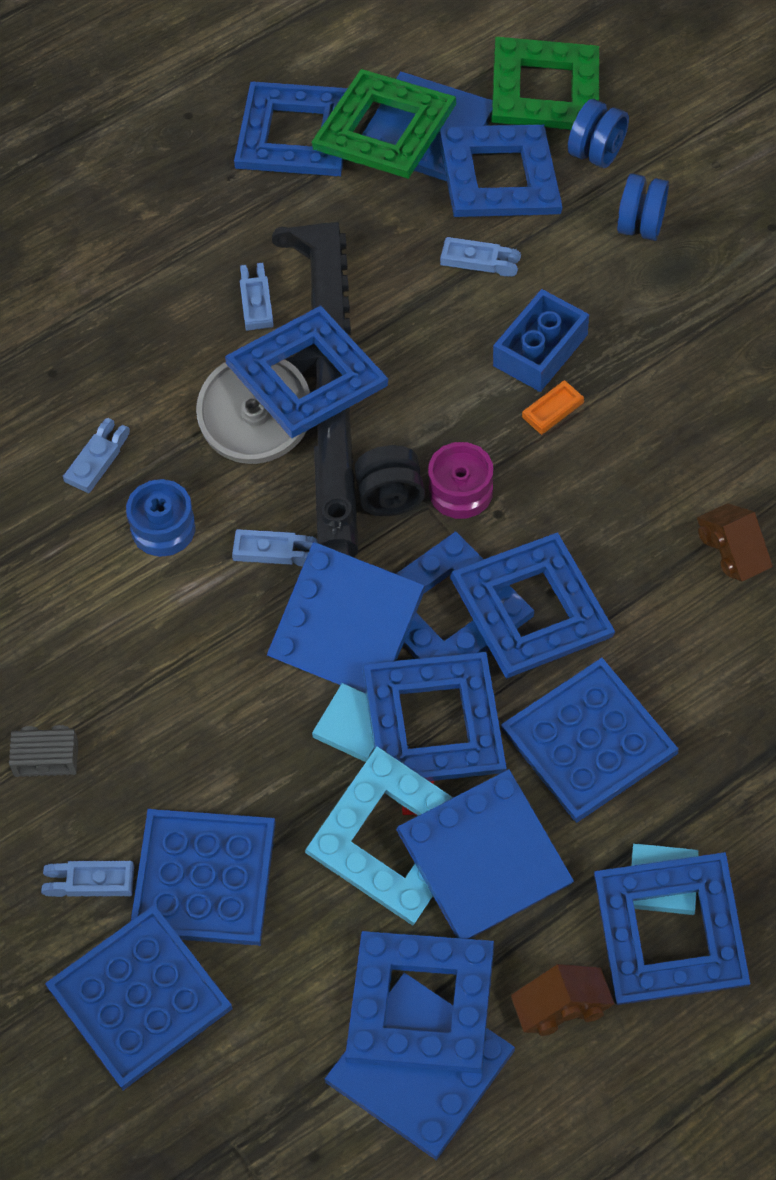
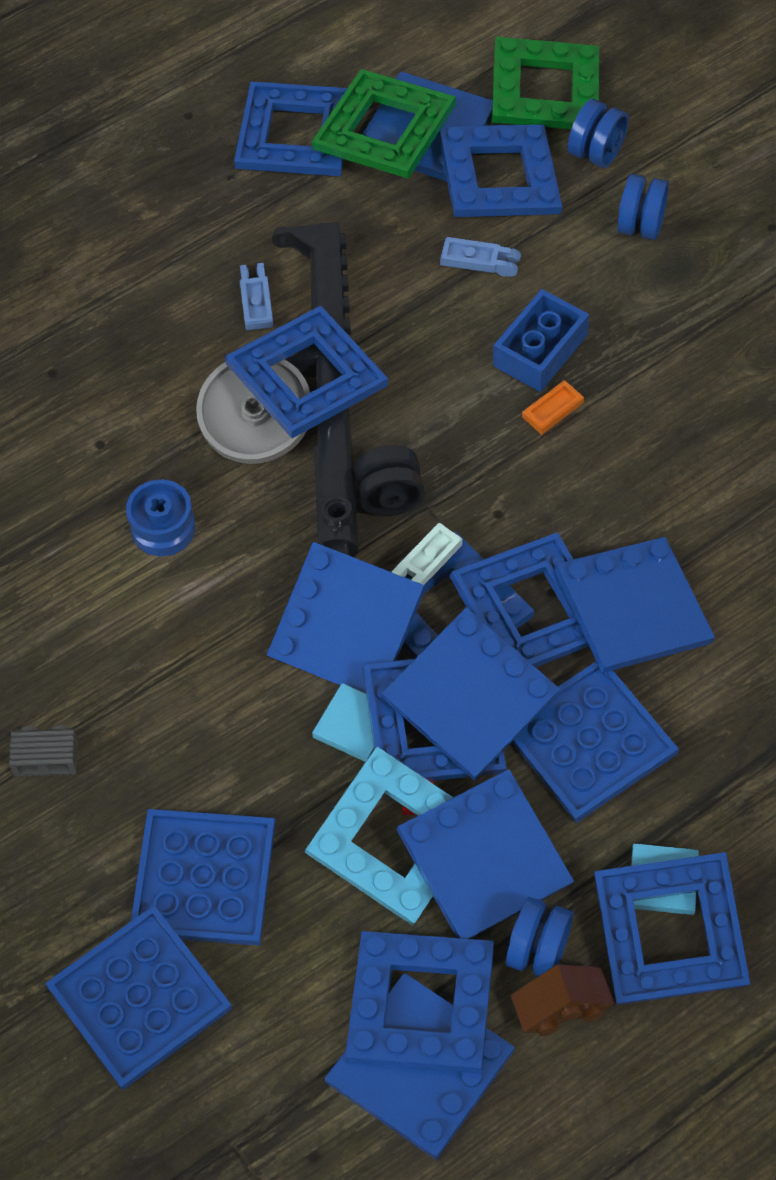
medium blue hinge [41,861,134,897] -> none
medium blue hinge [63,418,130,493] -> none
medium blue hinge [232,529,318,566] -> none
magenta wheel [428,442,493,519] -> none
reddish brown brick [697,503,773,582] -> none
none -> blue plate [381,607,560,781]
none -> light aqua plate [392,523,462,585]
none -> blue wheel [506,896,574,977]
none -> blue plate [554,537,715,673]

